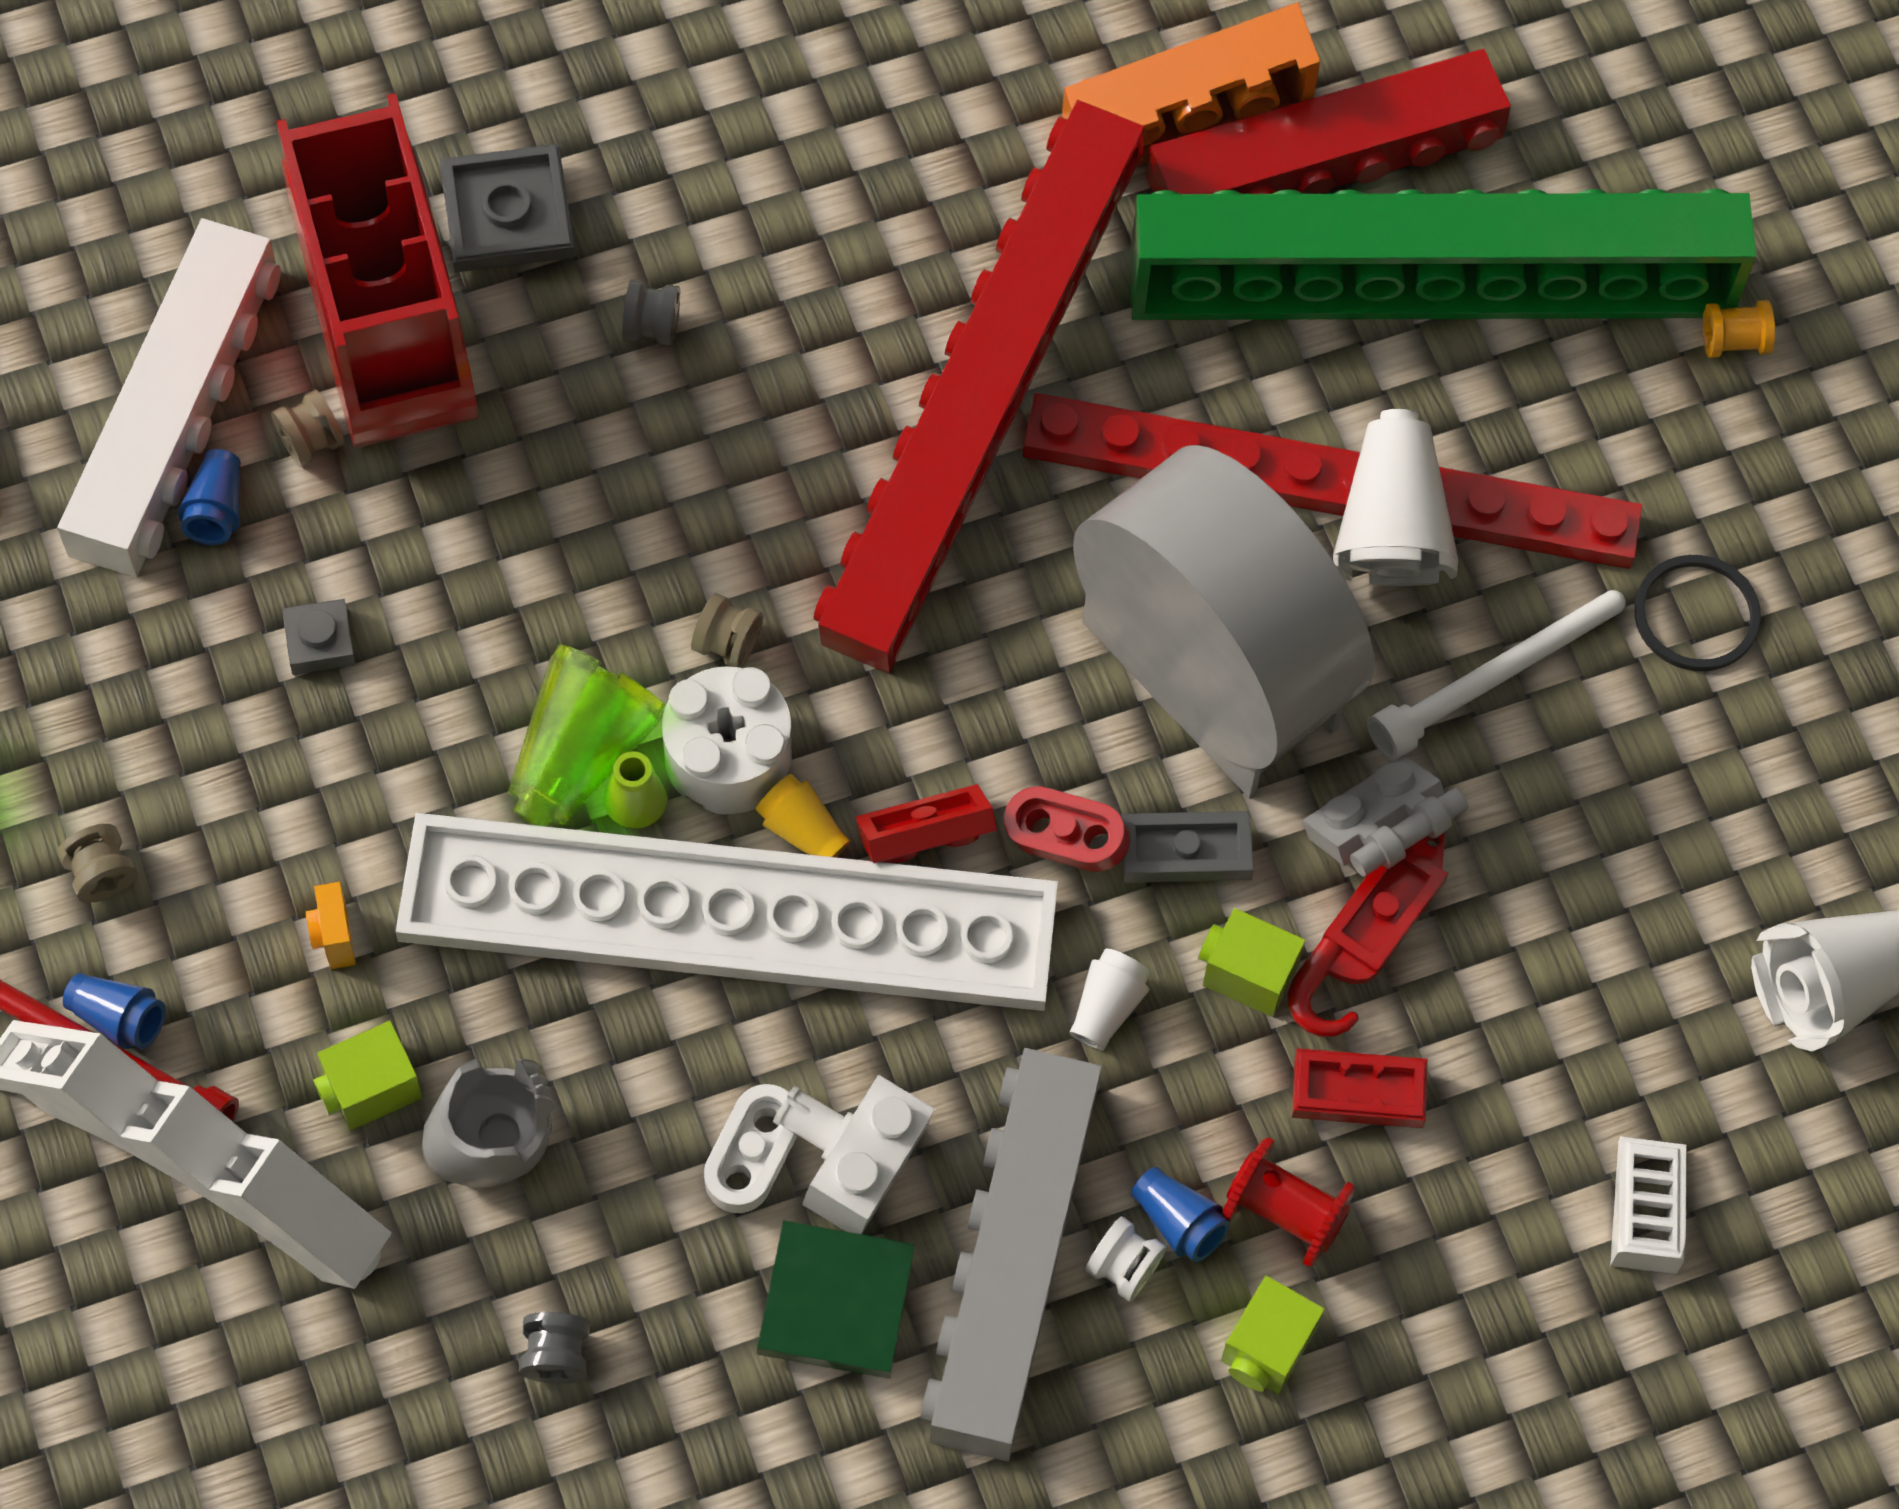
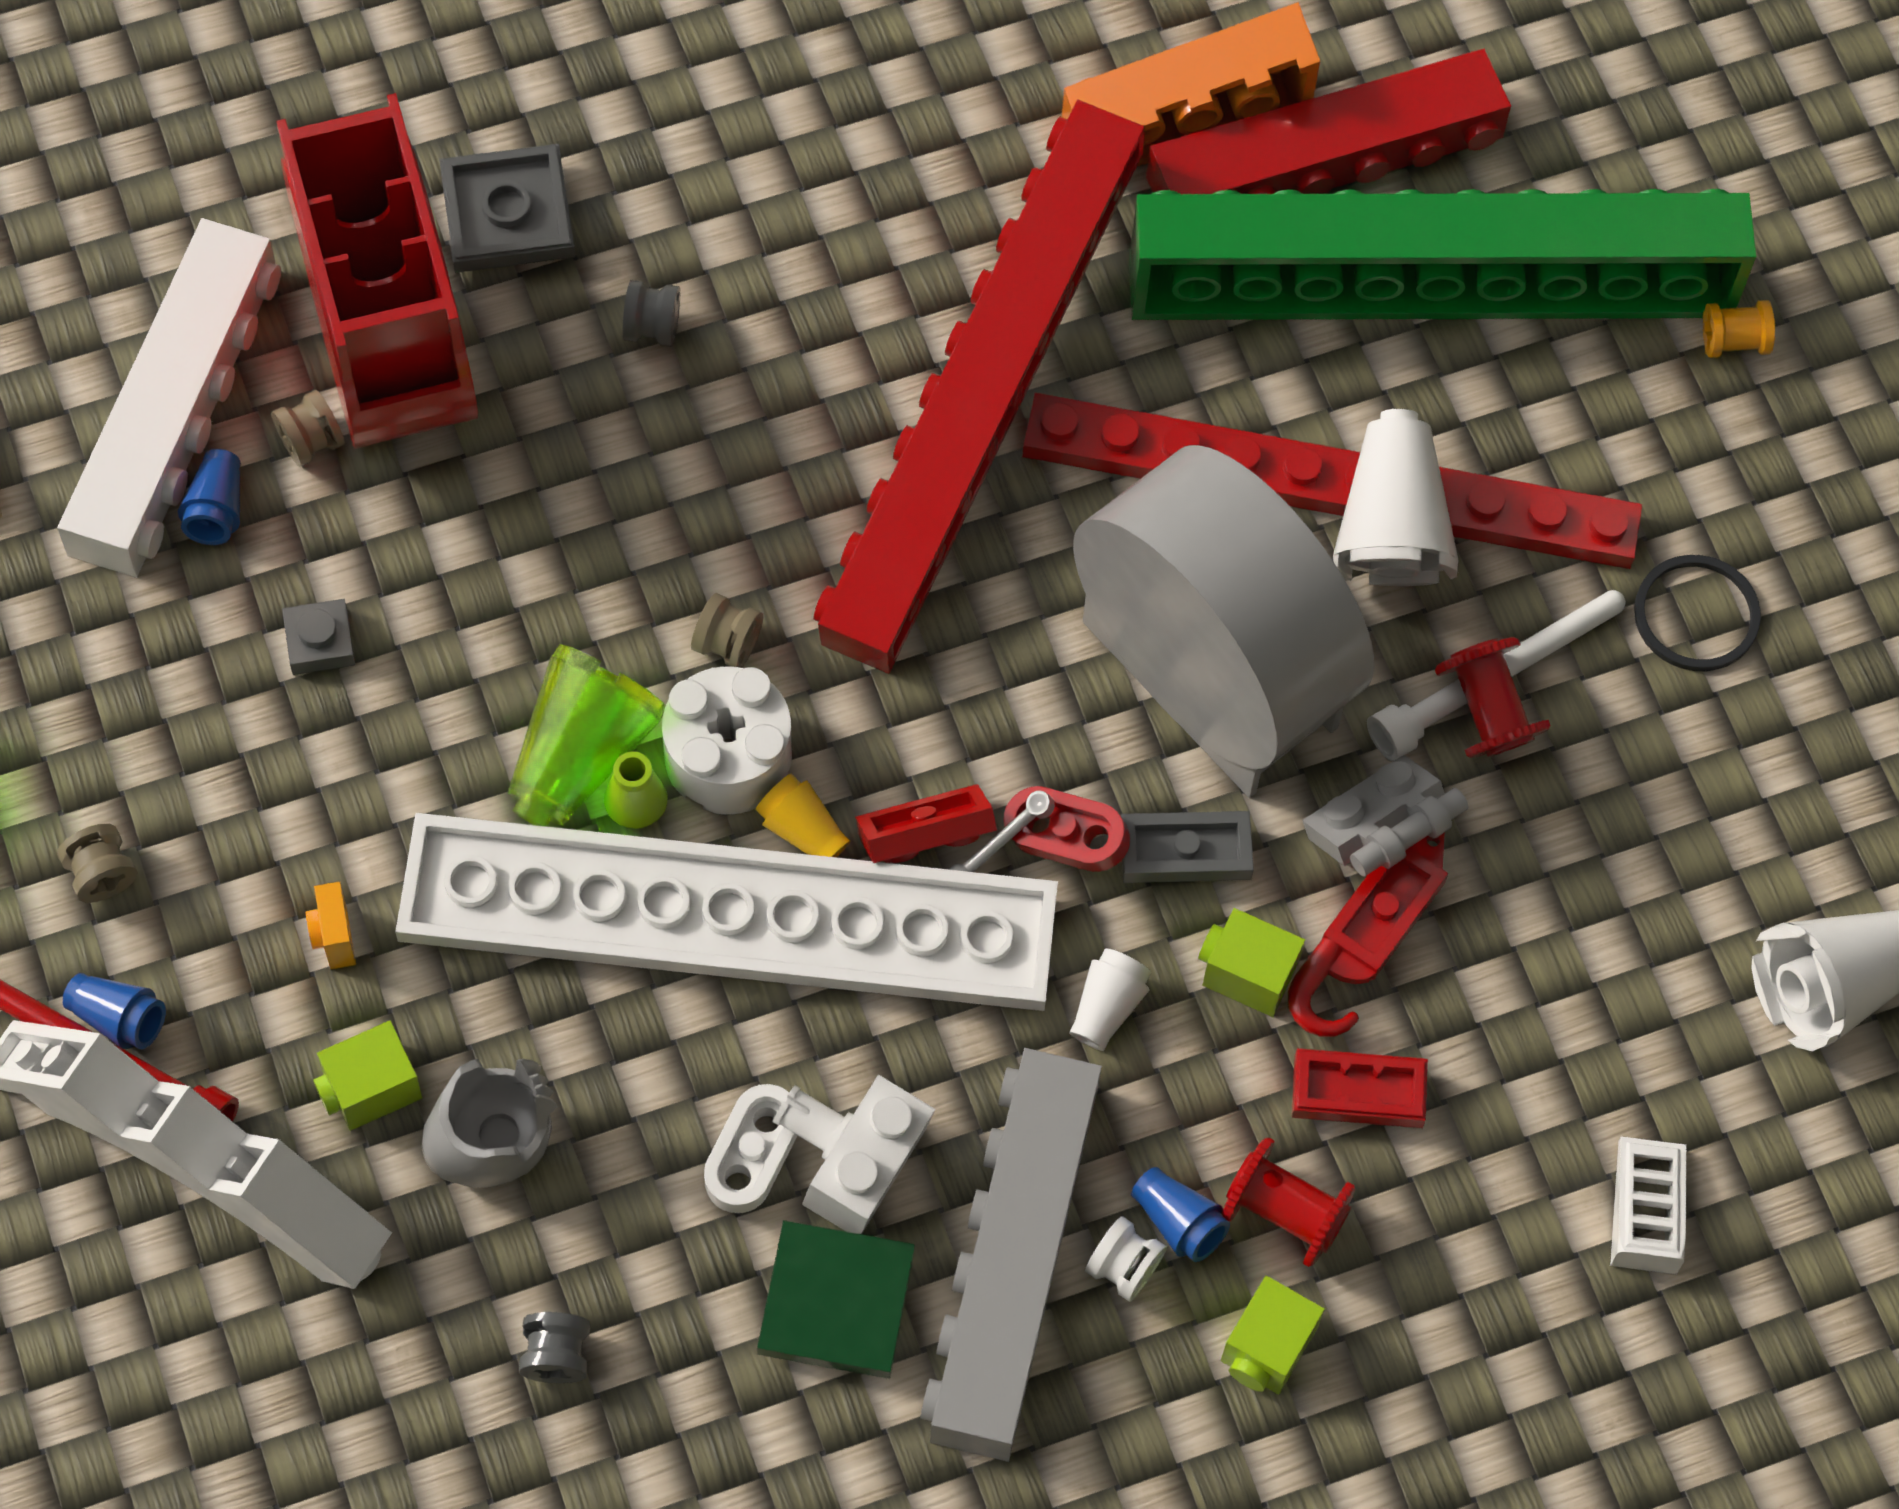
none -> light grey hinge [949,790,1055,872]
none -> red hose [1435,637,1551,758]

